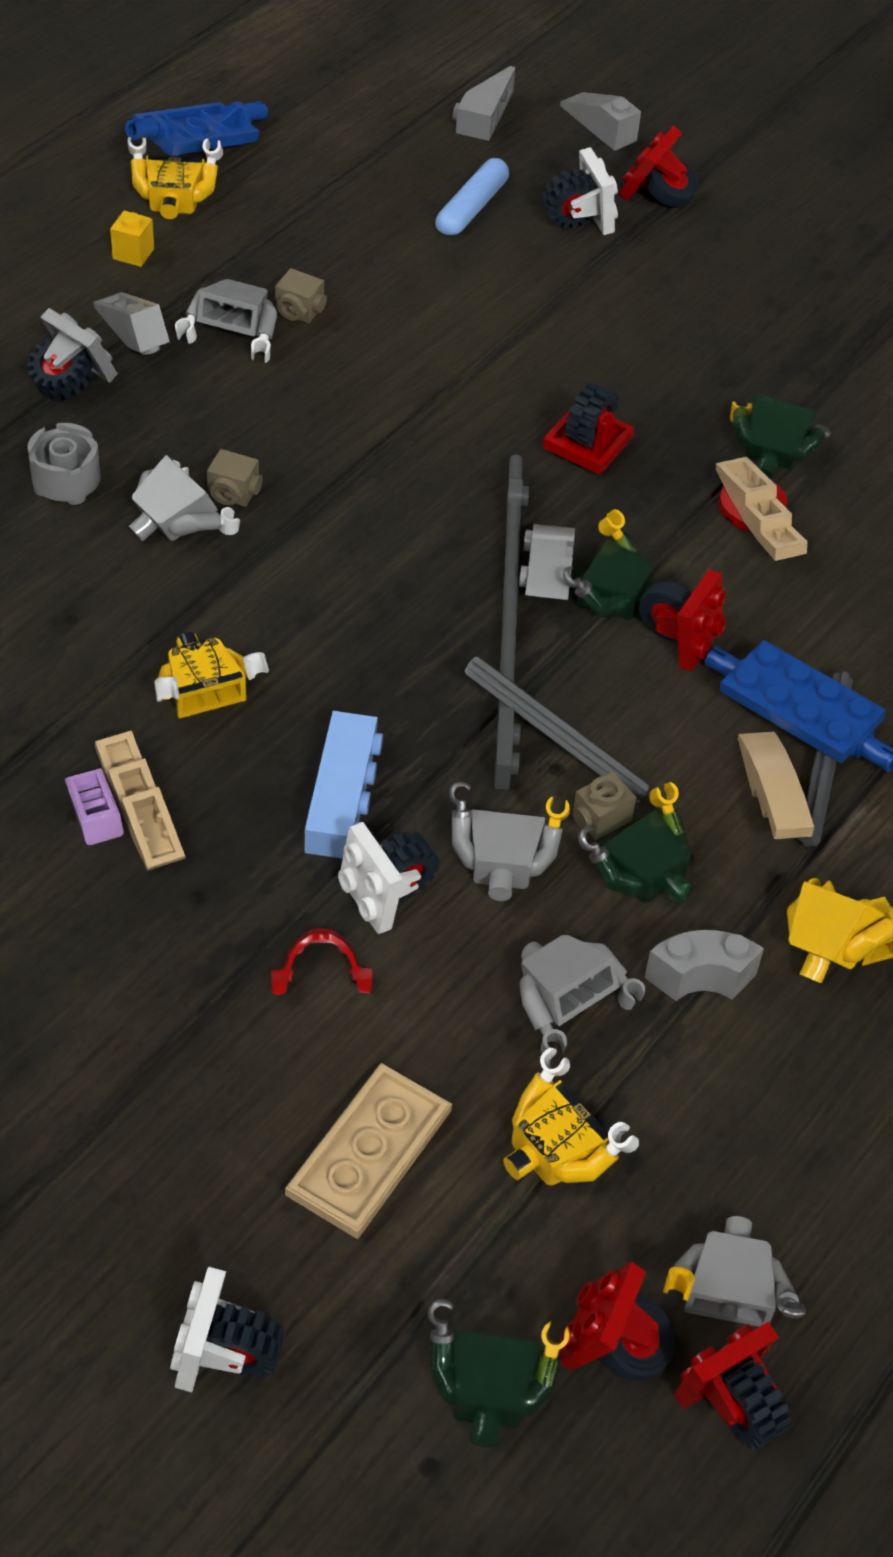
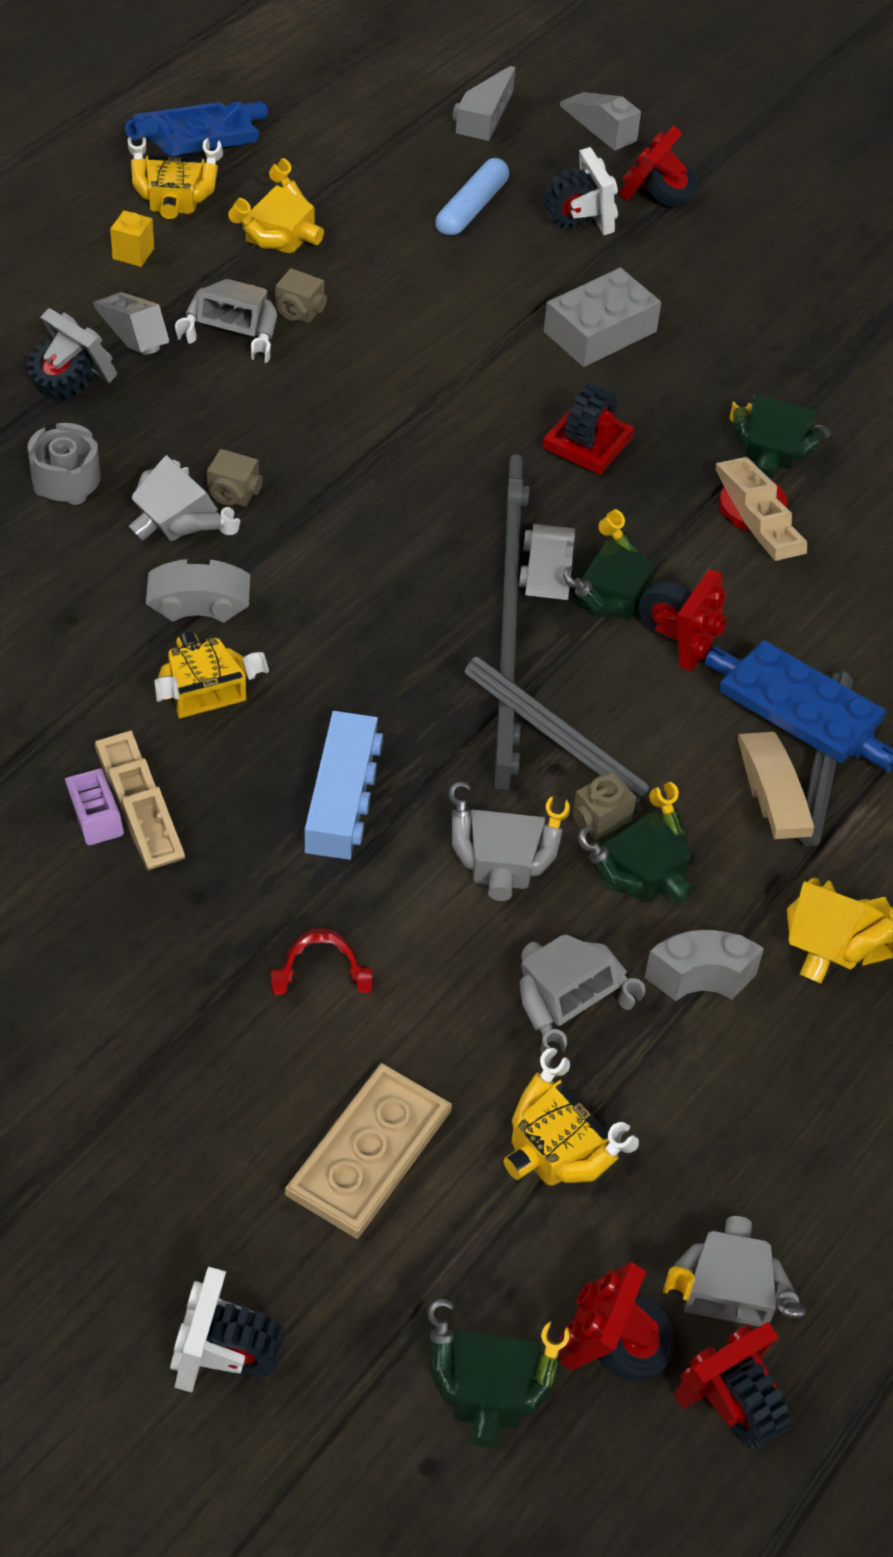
white plate [338,822,440,934] -> none
none -> light grey brick [146,559,250,623]
none -> yellow torso [228,158,324,253]
none -> light grey brick [544,267,661,367]

